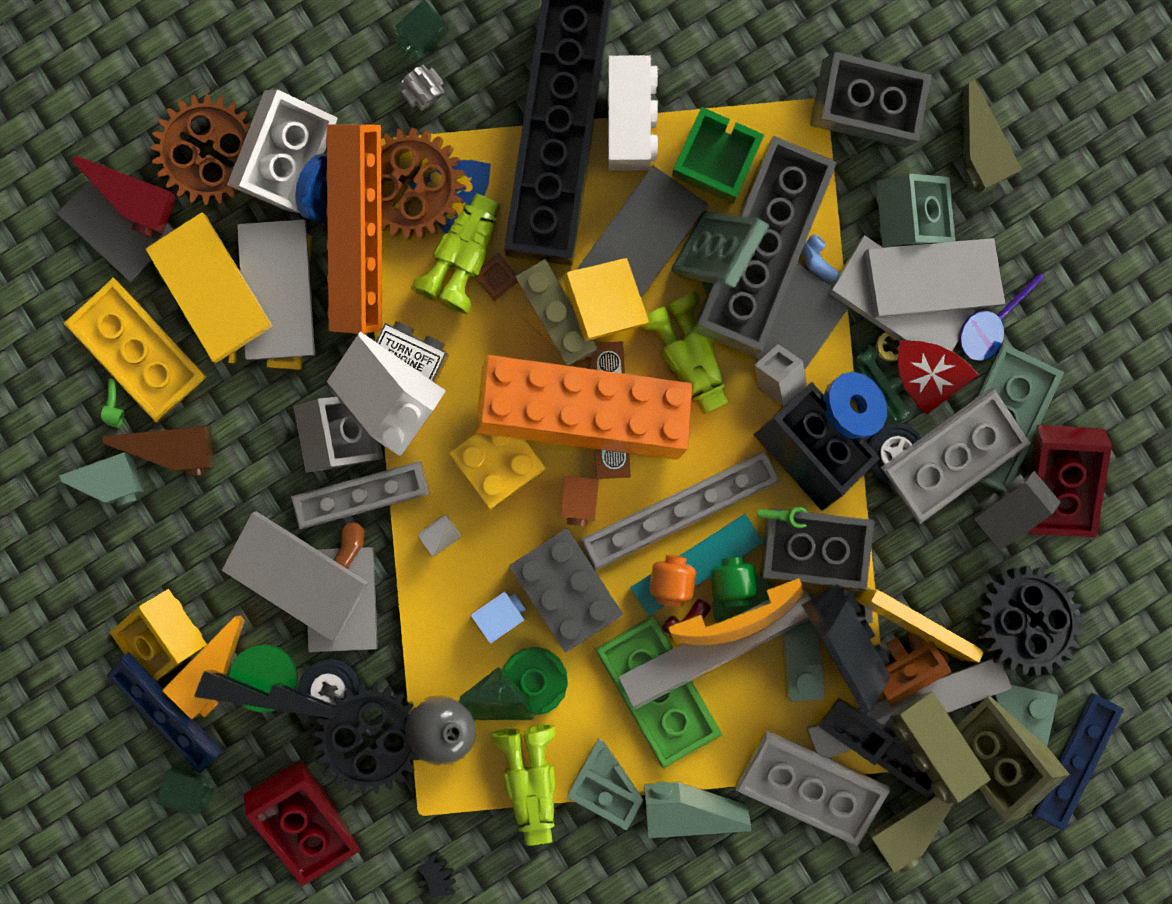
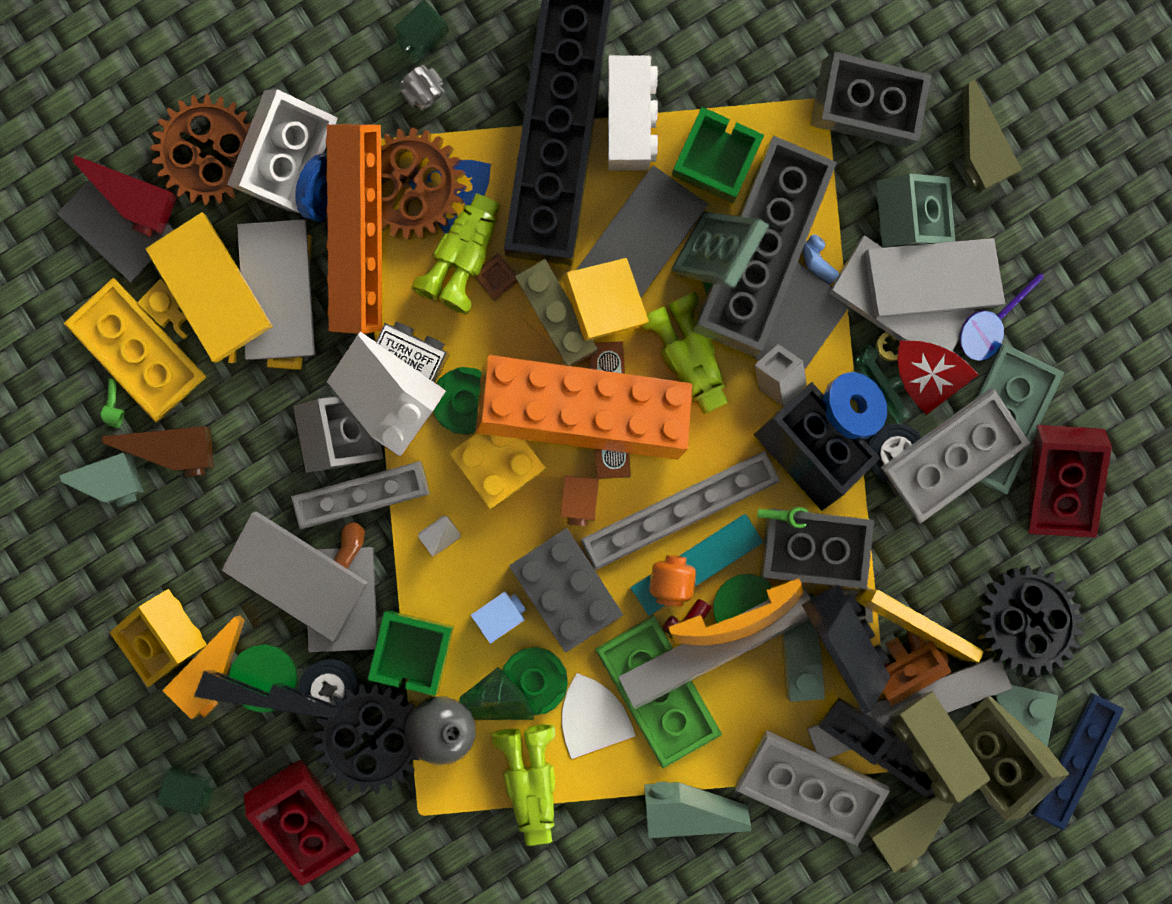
dark blue tile [107,652,222,773] -> none
black piece [417,852,456,898] -> none
sand green wing [567,738,643,830] -> none
green head [711,557,757,607] -> none
dark grey brick [974,471,1061,551] -> none
none -> yellow plate [137,279,188,339]
none -> green piece [368,610,454,696]
none -> green tile [433,367,481,435]
none -> white sticker [562,673,635,759]

